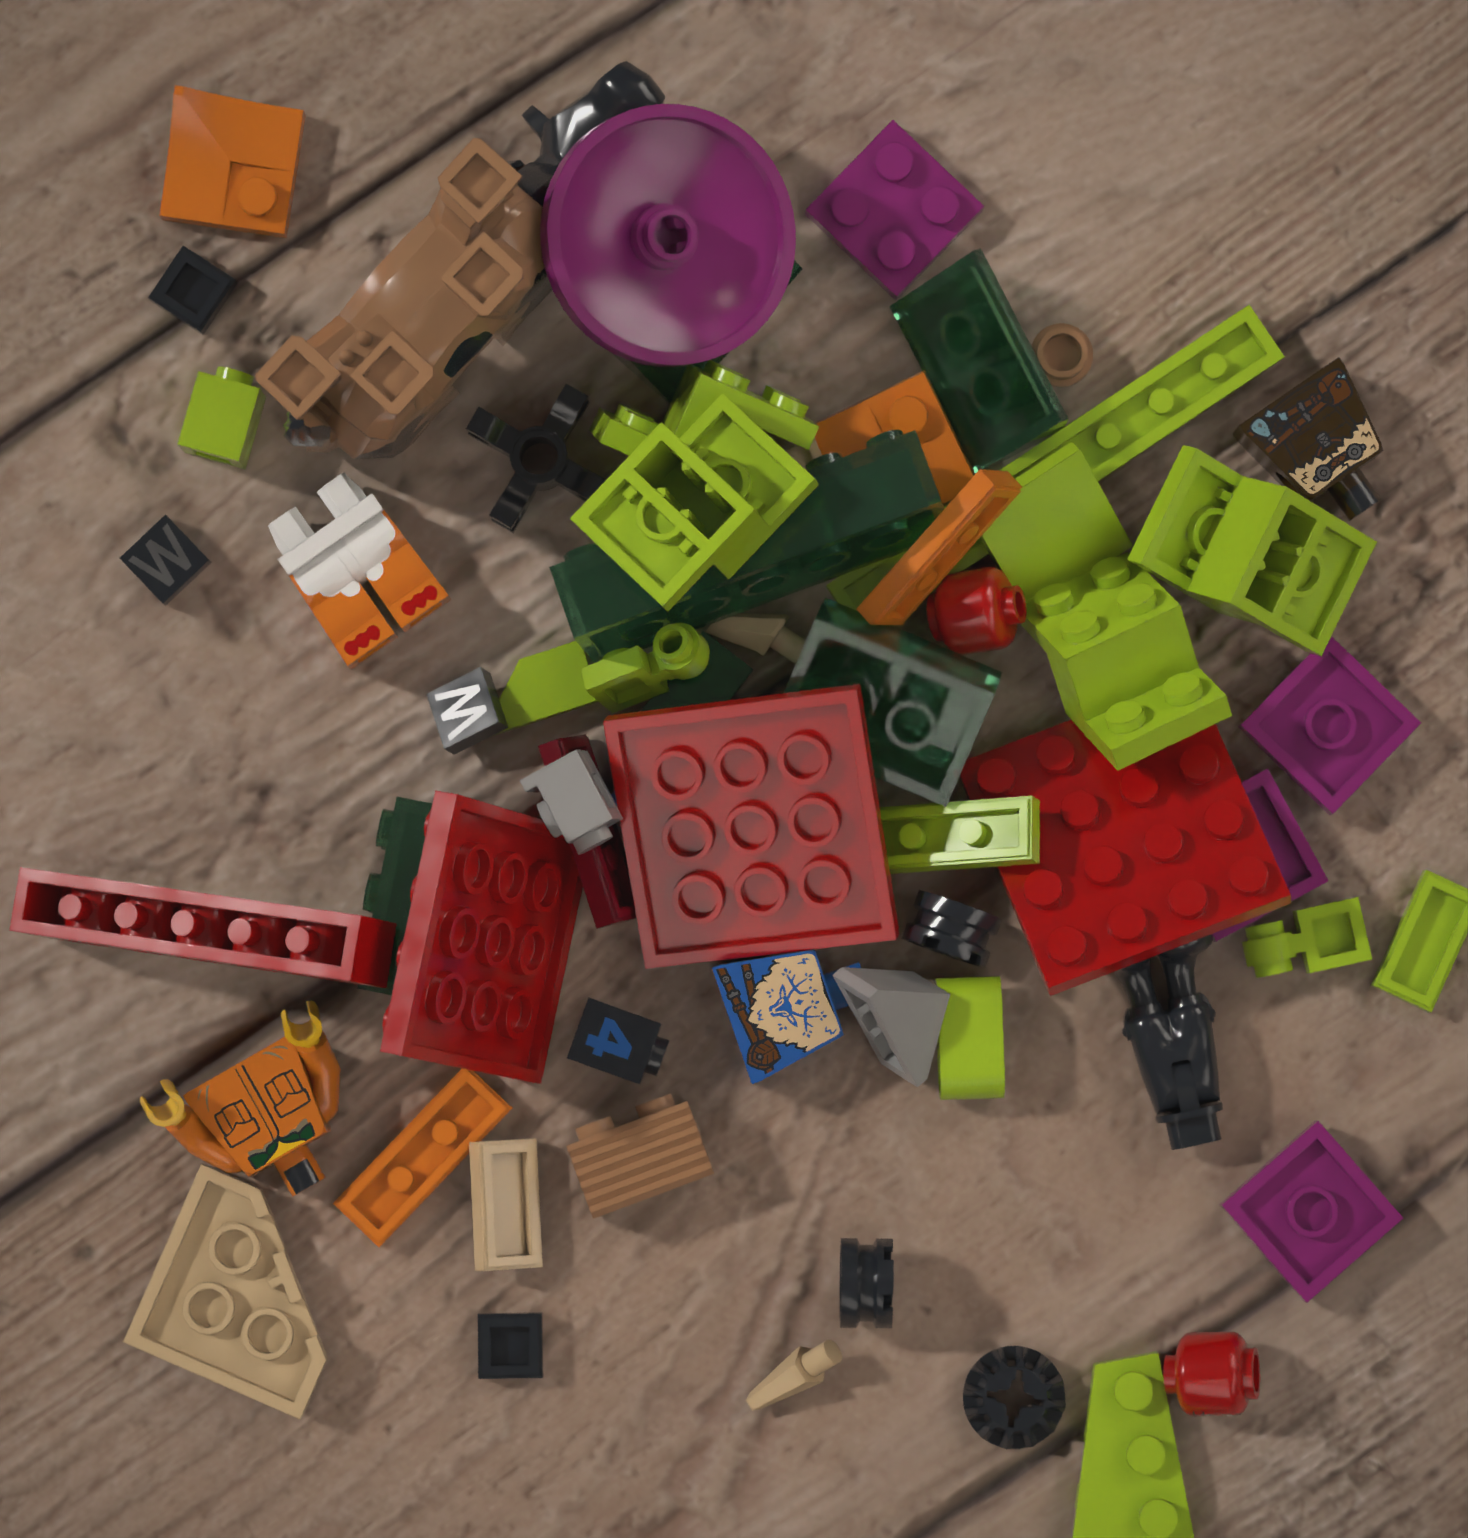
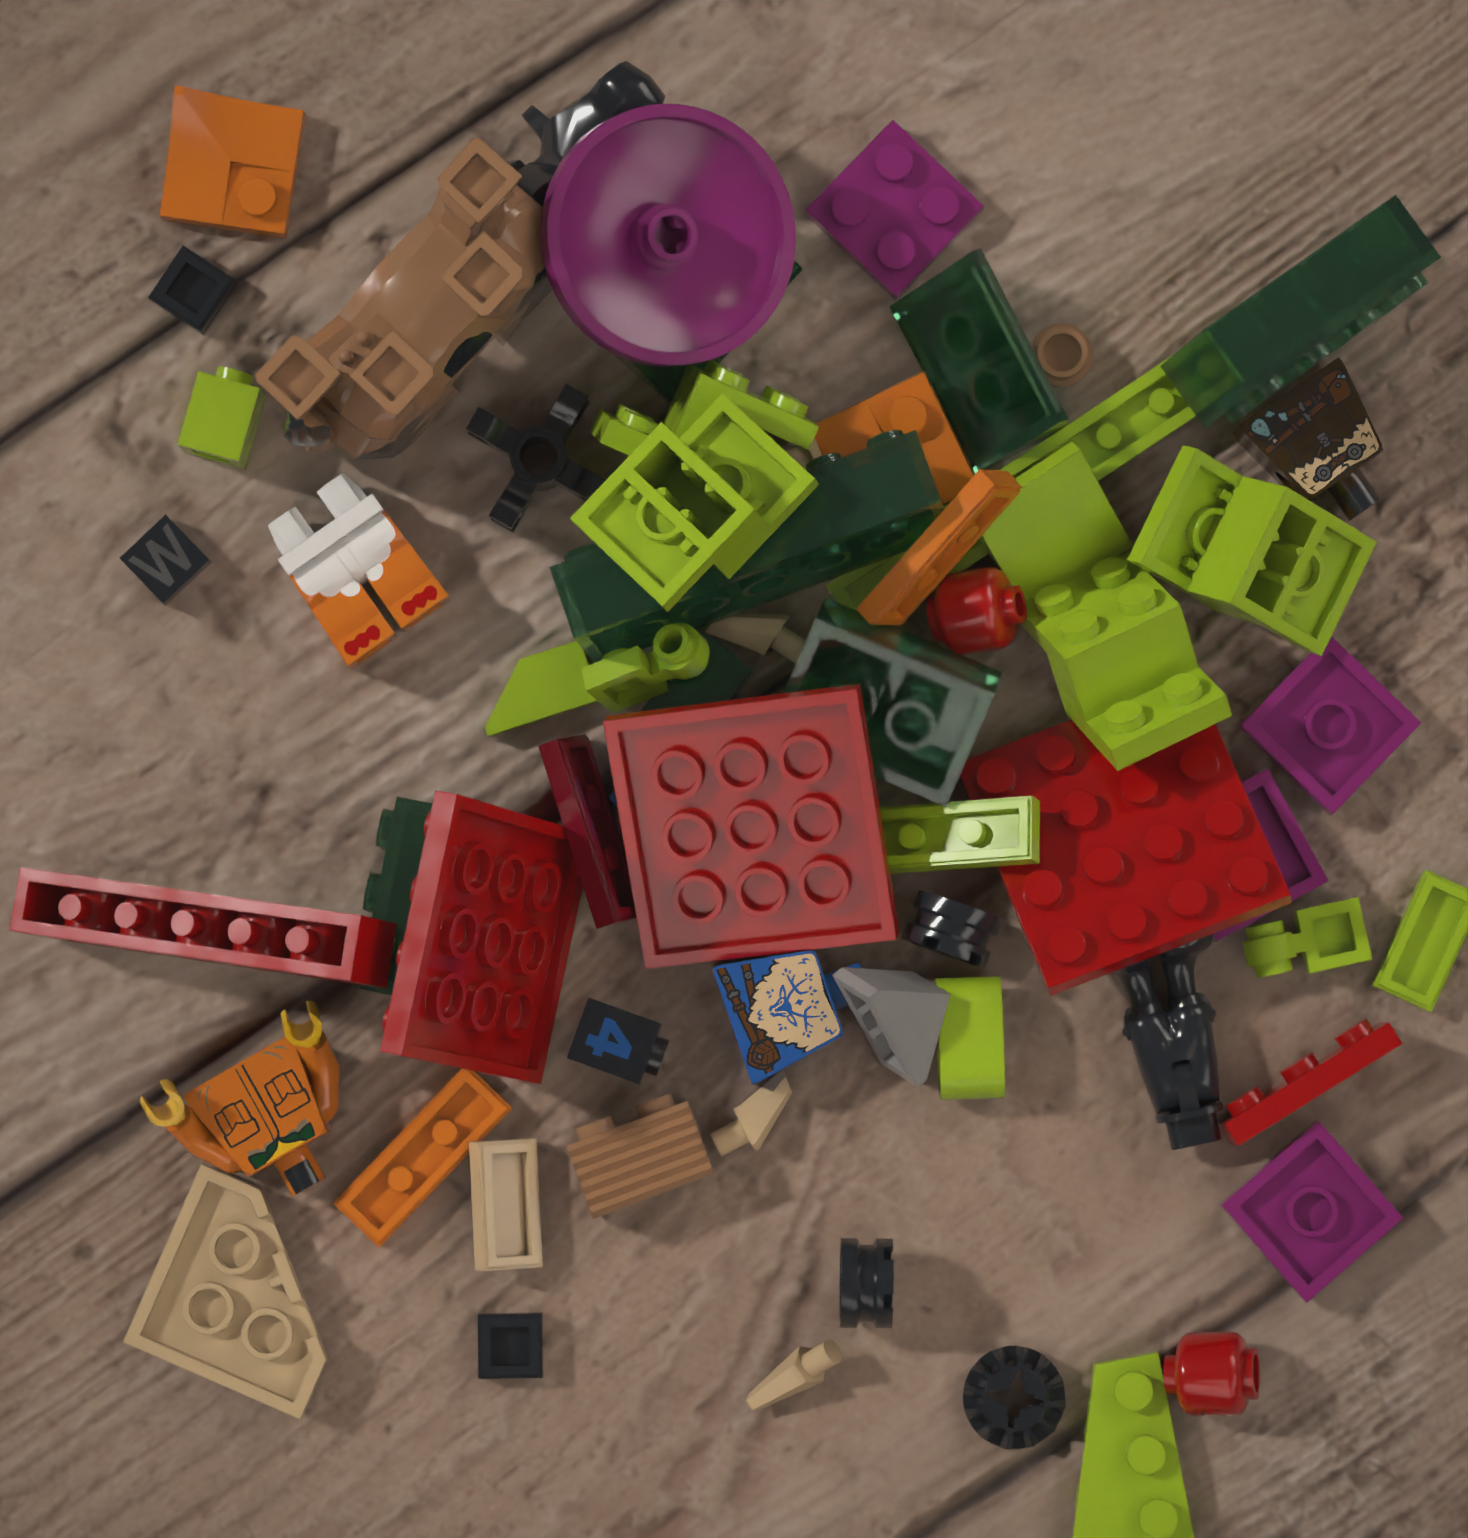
tile [426,667,508,755] -> none
light grey brick [520,749,623,855] -> none
none -> tan bar [710,1069,792,1156]
none -> clear green brick [1160,195,1441,428]
none -> red plate [1218,1018,1402,1146]

